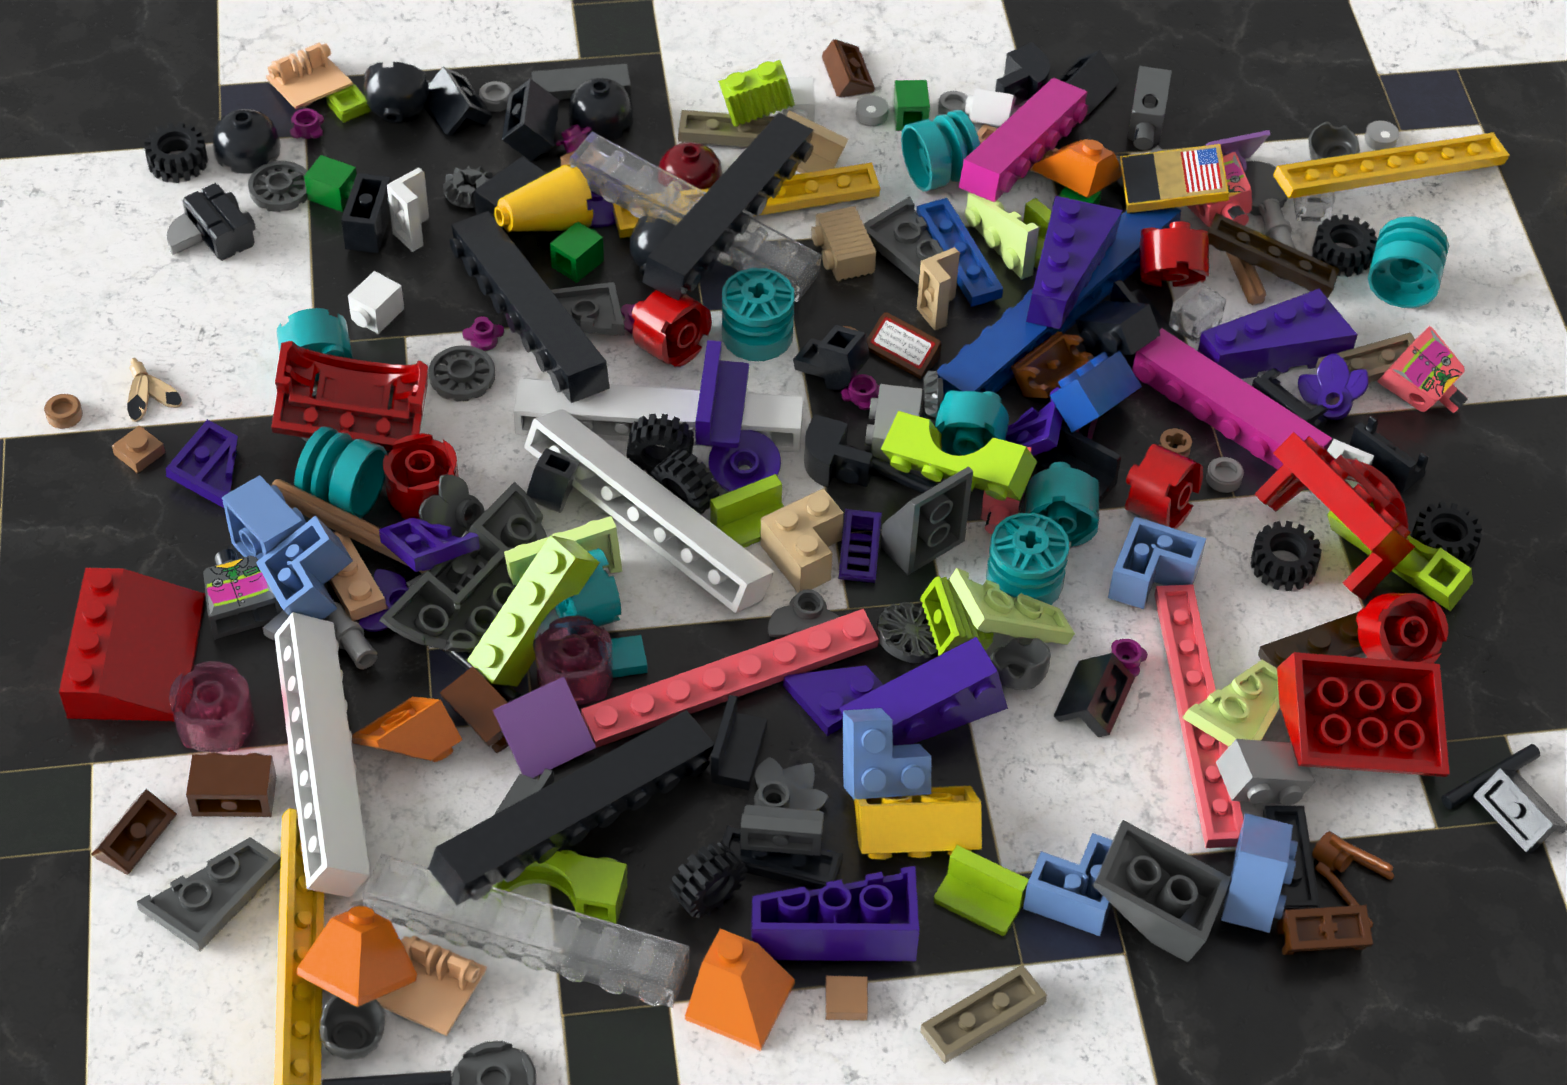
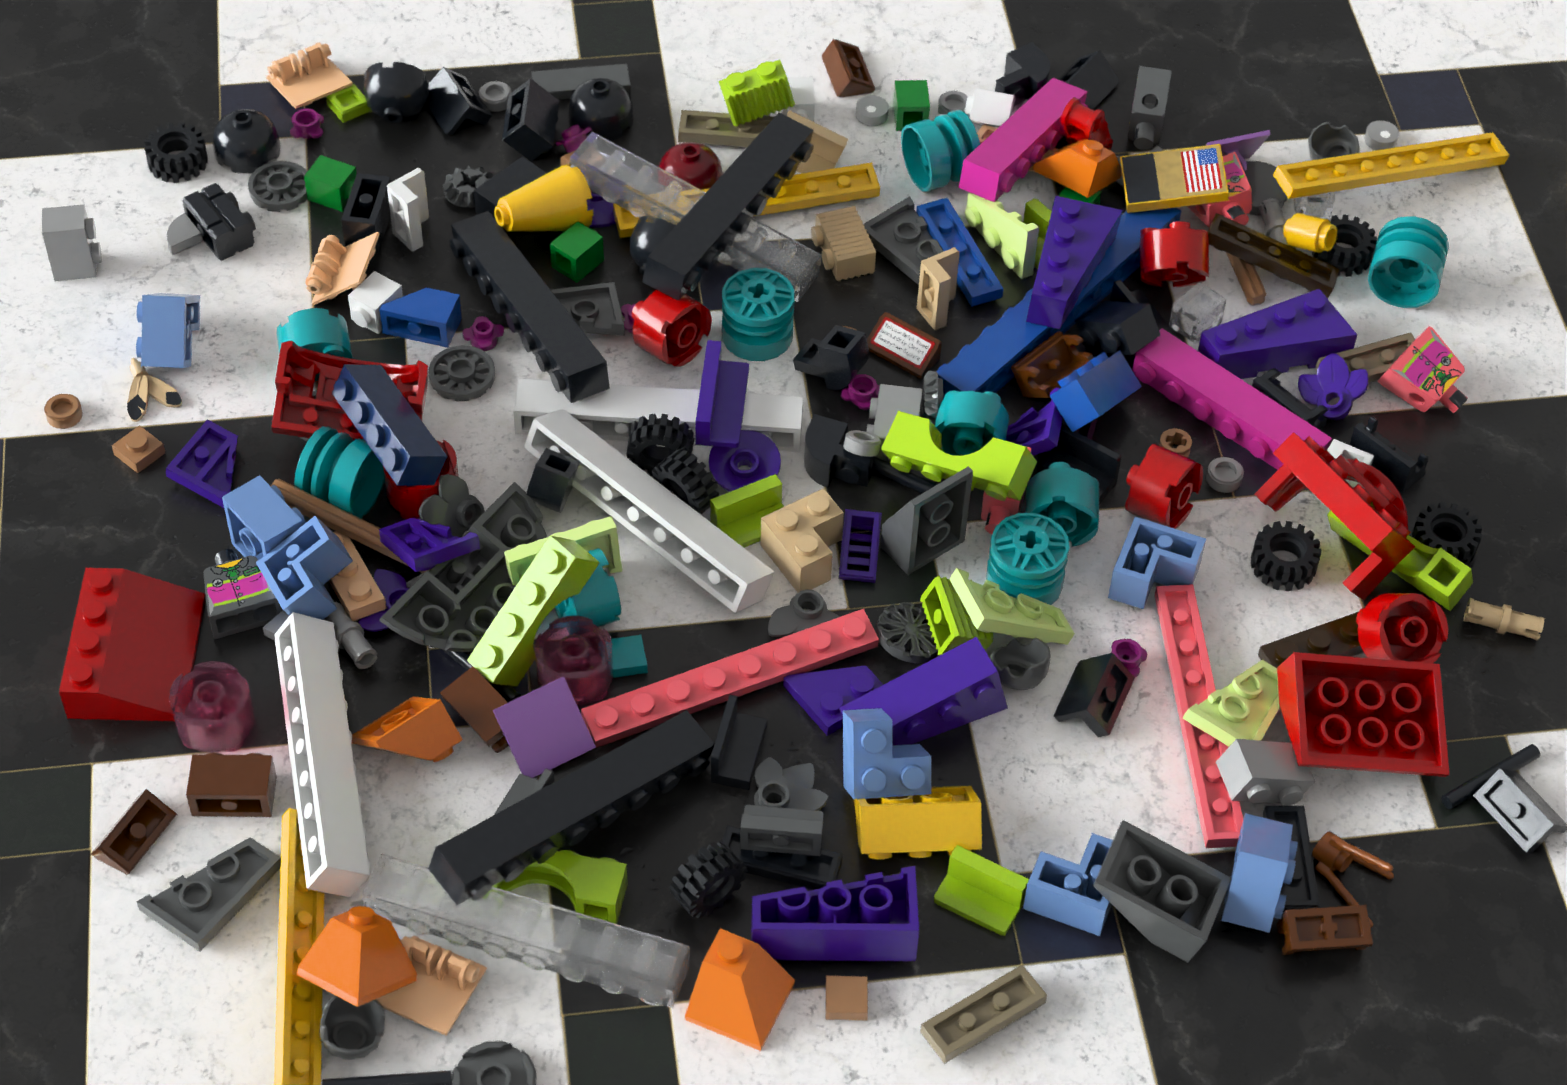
none -> light grey brick [42,204,102,281]
none -> medium blue brick [136,293,200,368]
none -> light nougat hinge [305,232,380,305]
none -> dark blue brick [332,364,447,486]
none -> blue slope [379,288,462,348]
none -> light grey tile [843,430,881,457]
none -> red piece [1061,97,1113,151]
none -> yellow brick [1283,213,1337,253]
none -> tan pin [1463,598,1545,641]

